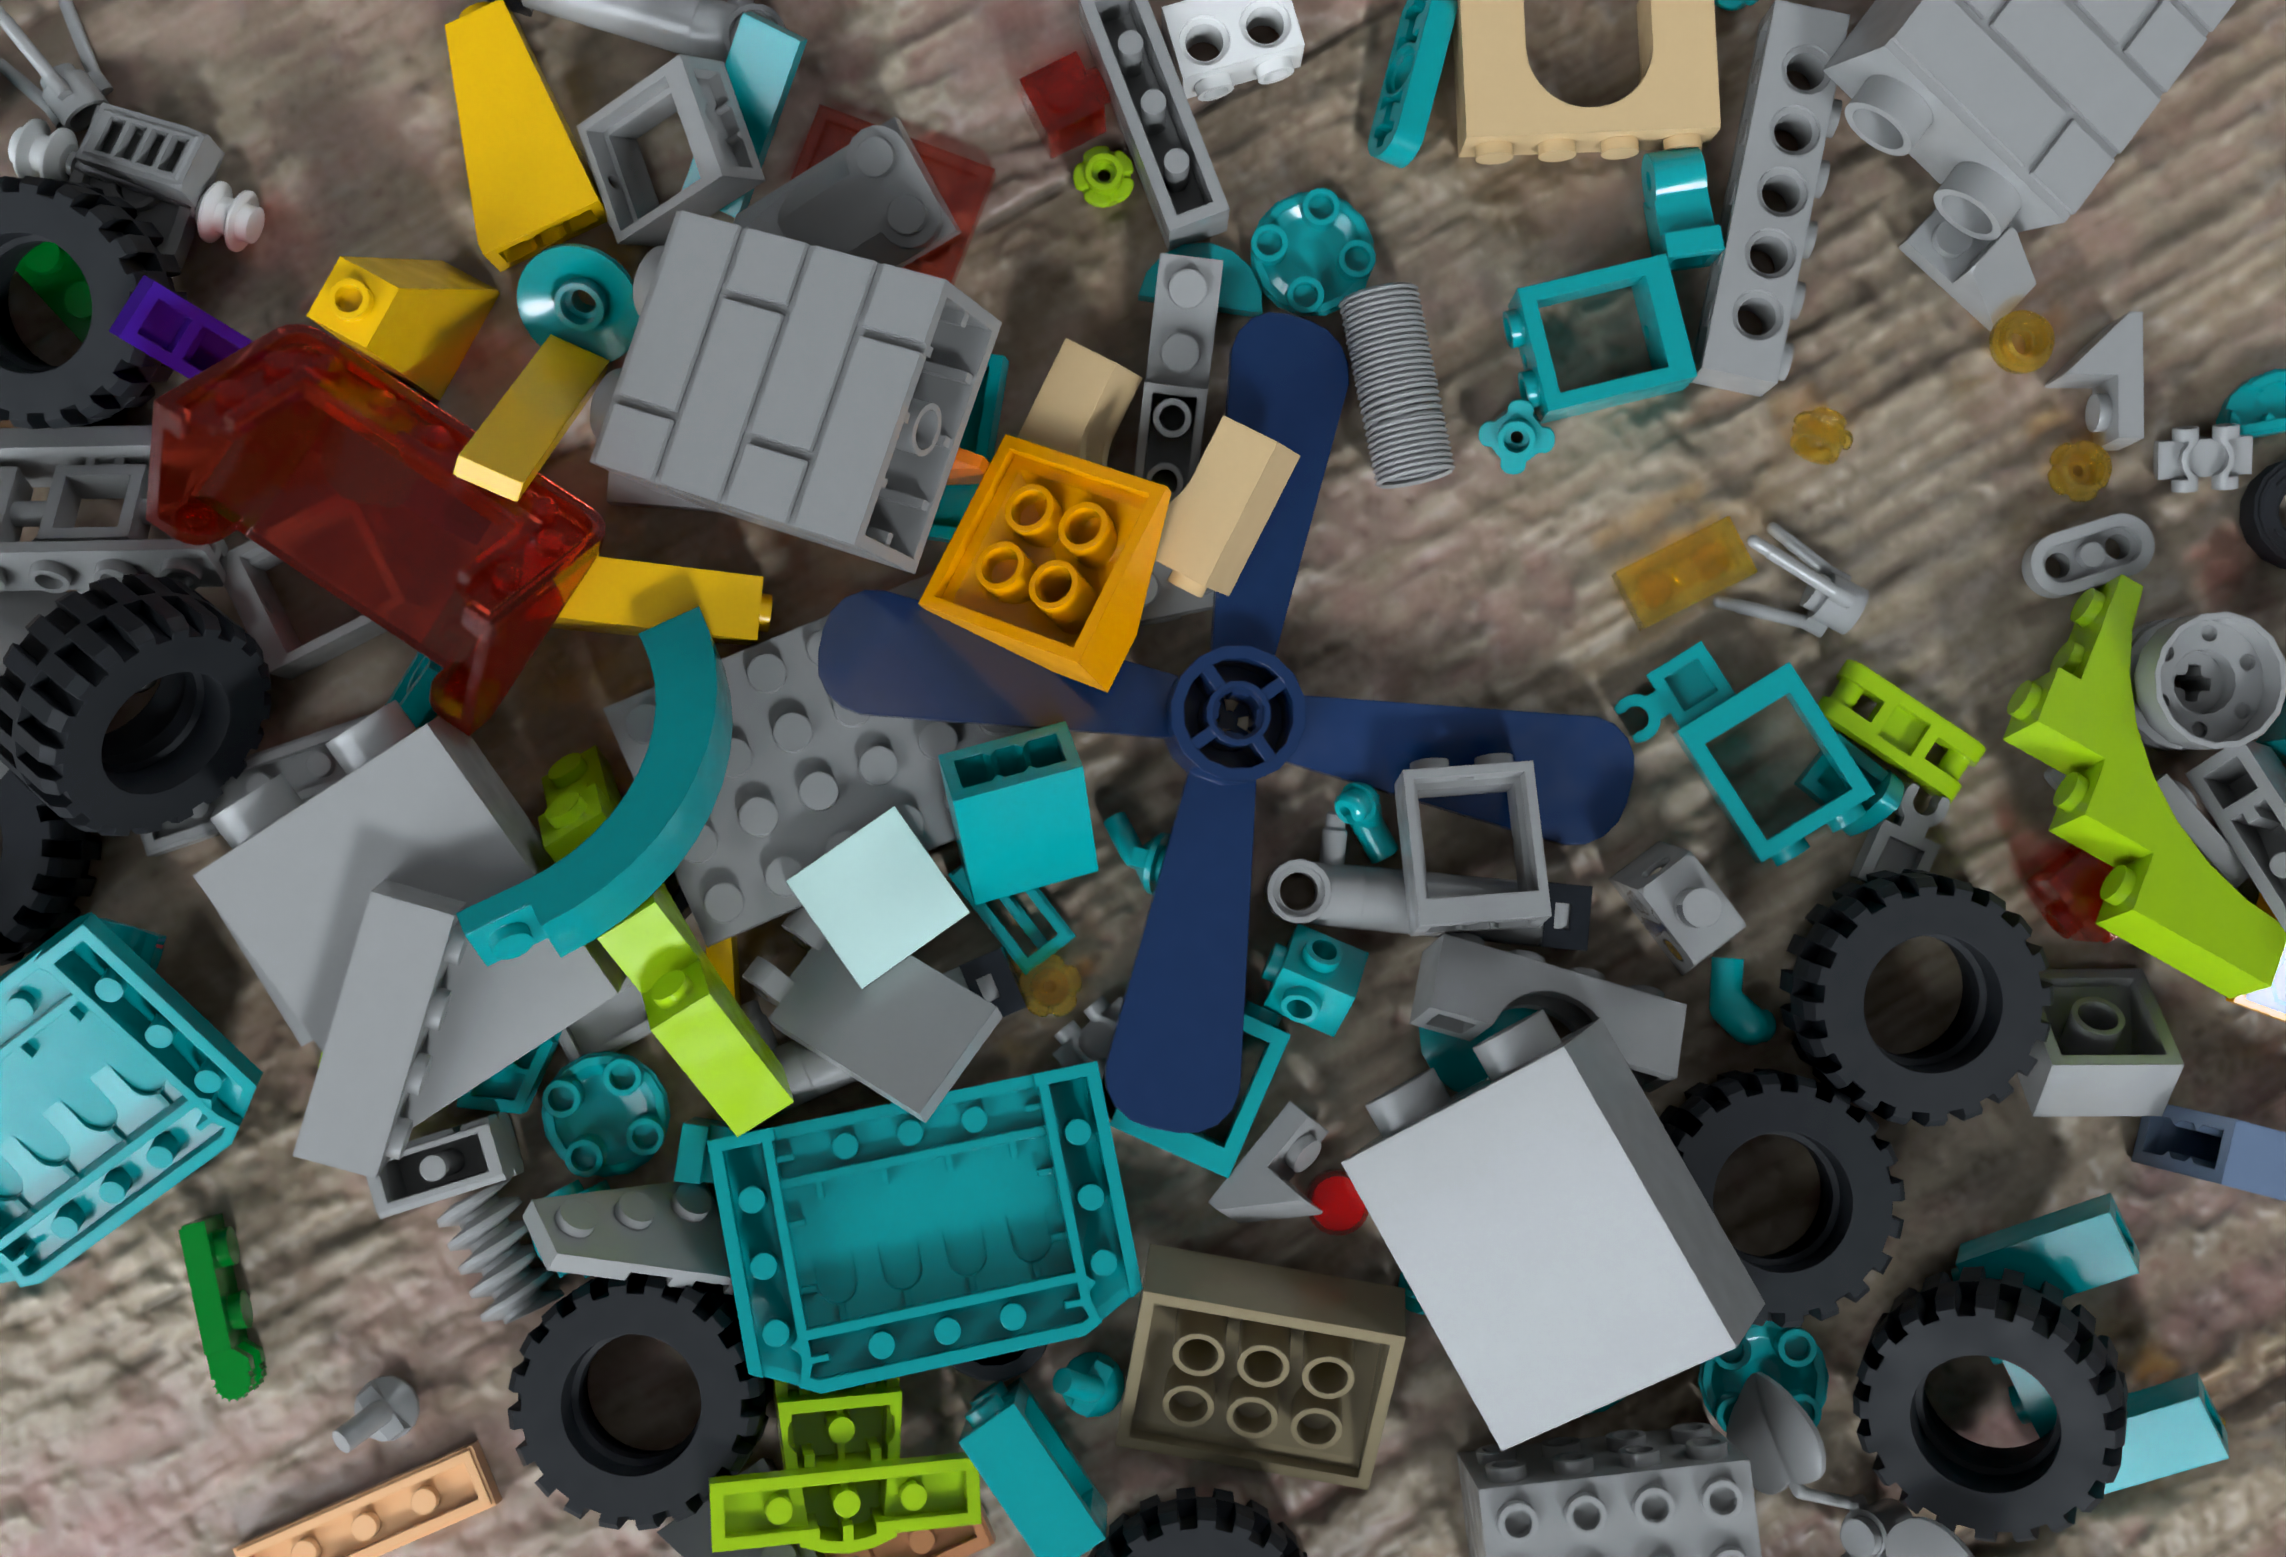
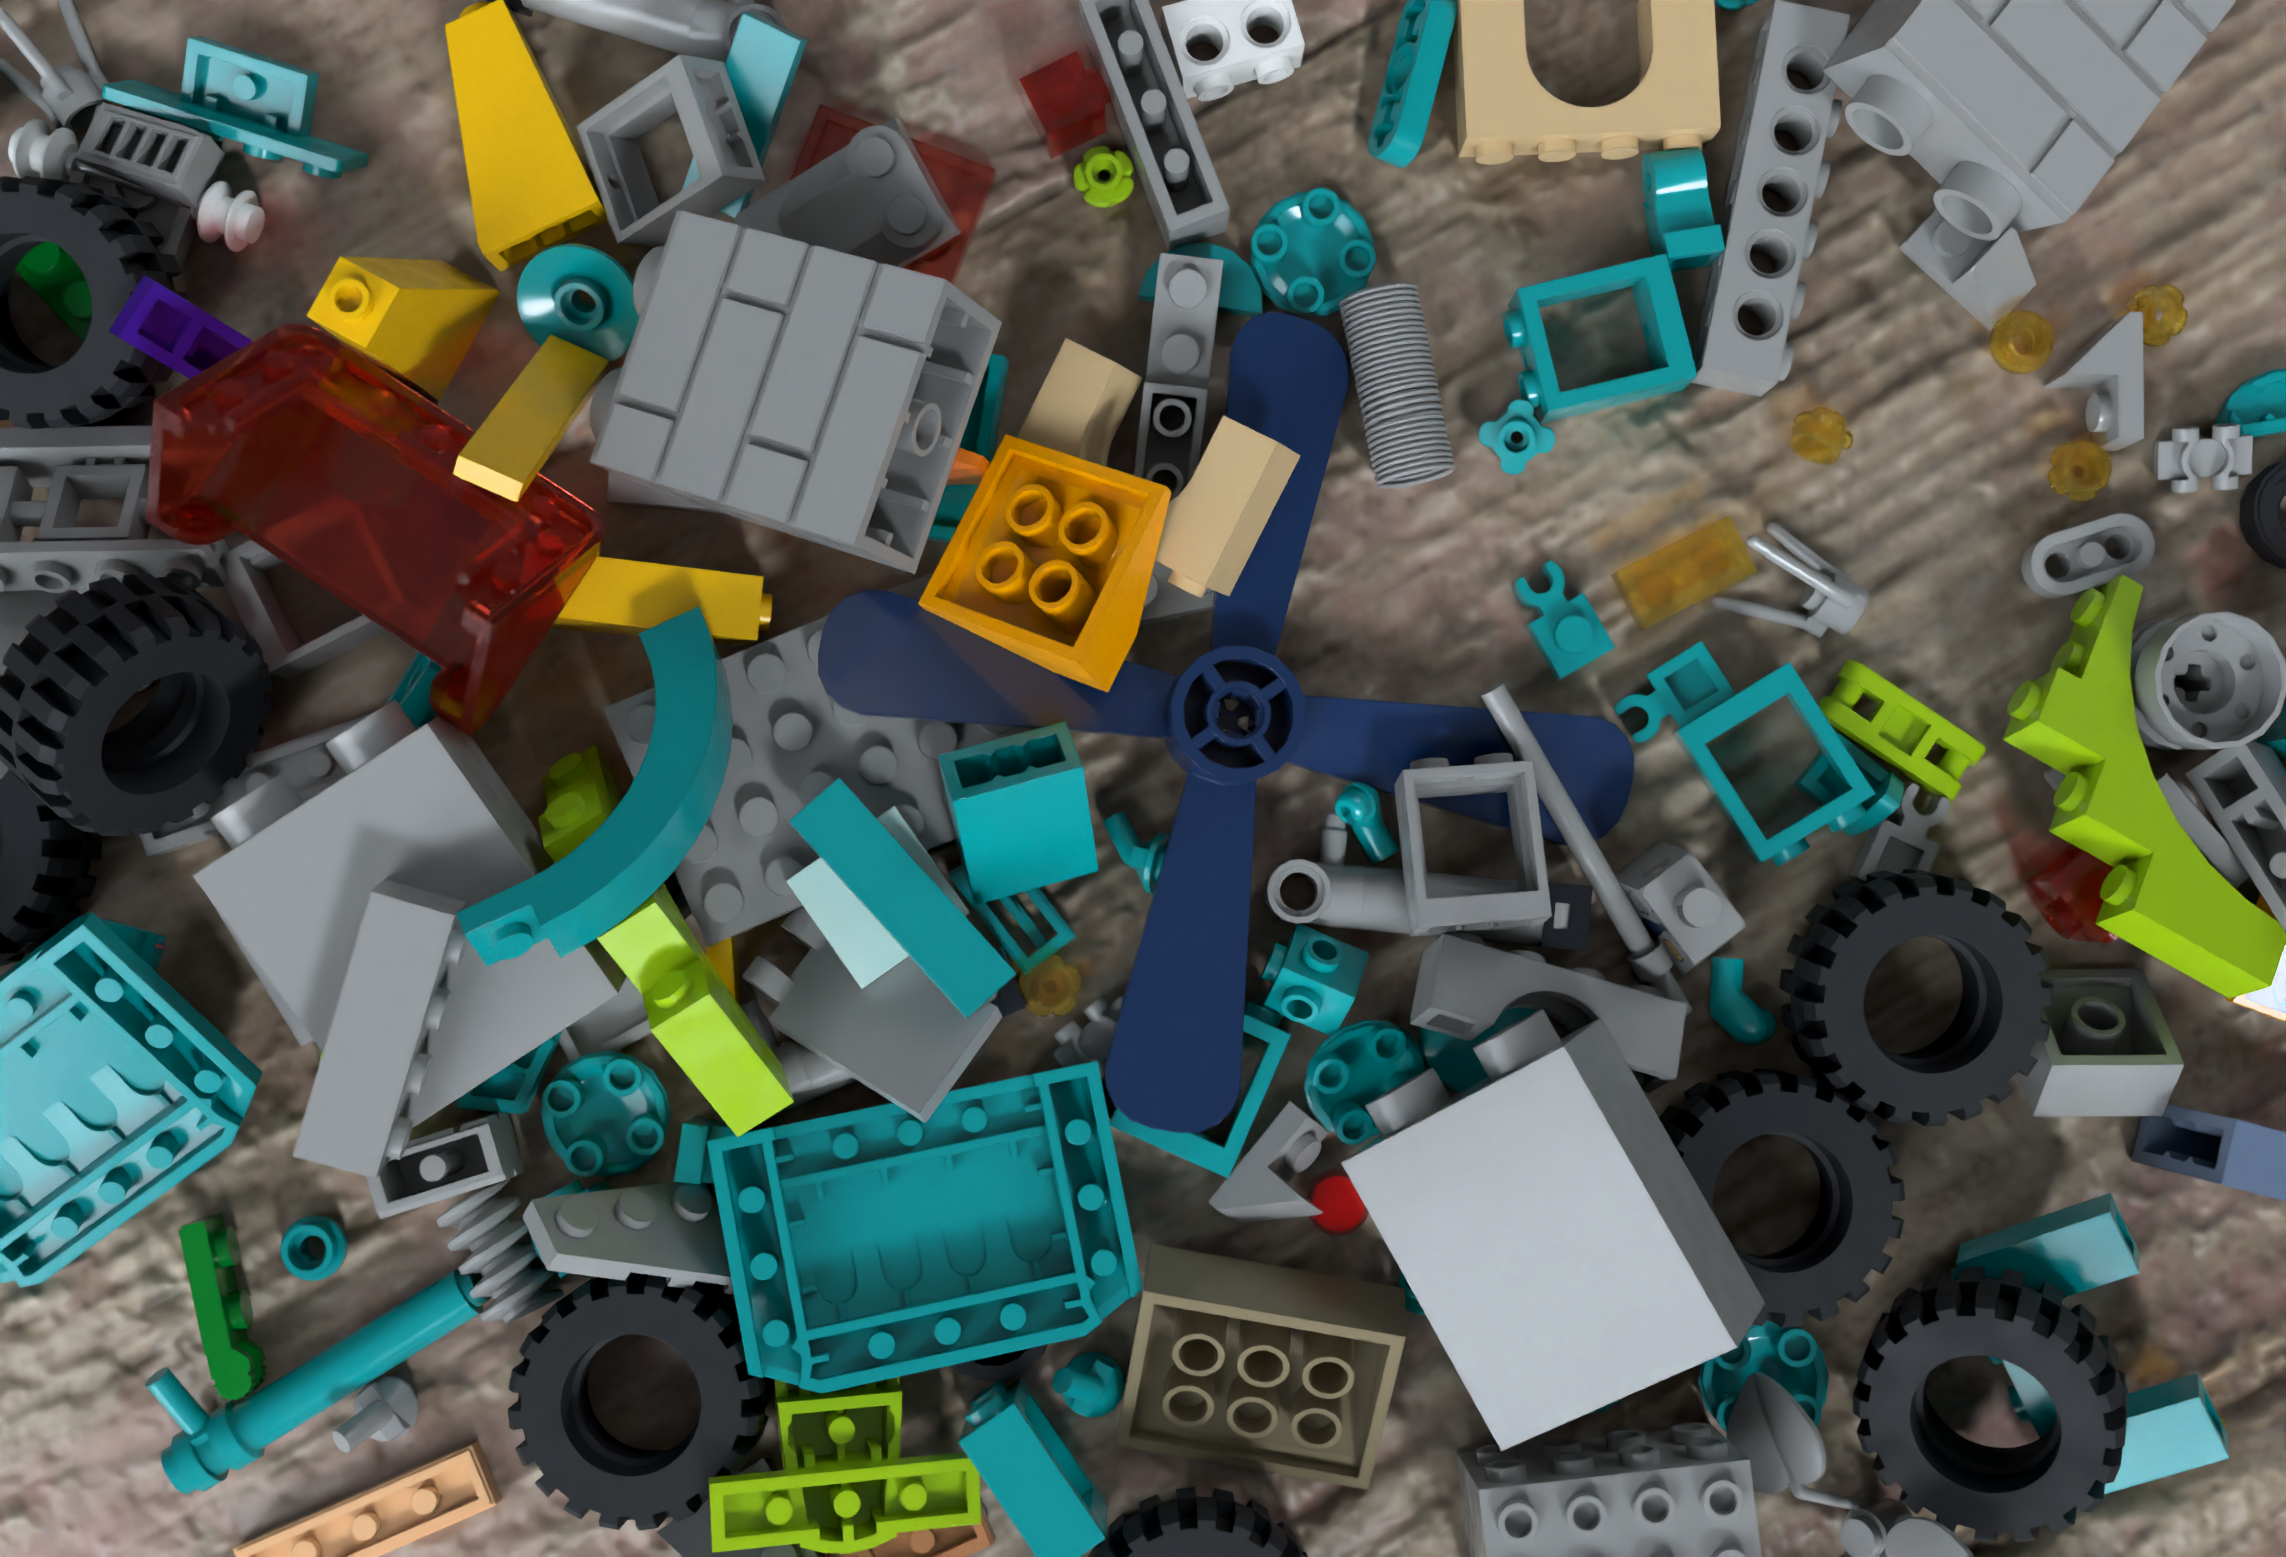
none -> teal bracket [102,36,369,179]
none -> teal cylinder [145,1269,491,1495]
none -> teal plate [280,1215,348,1281]
none -> teal tile [789,777,1016,1020]
none -> teal dish [1304,1020,1426,1145]
none -> light grey bar [1480,682,1692,1017]
none -> teal plate [1513,560,1615,681]
none -> clear yellow plate [2123,284,2188,347]

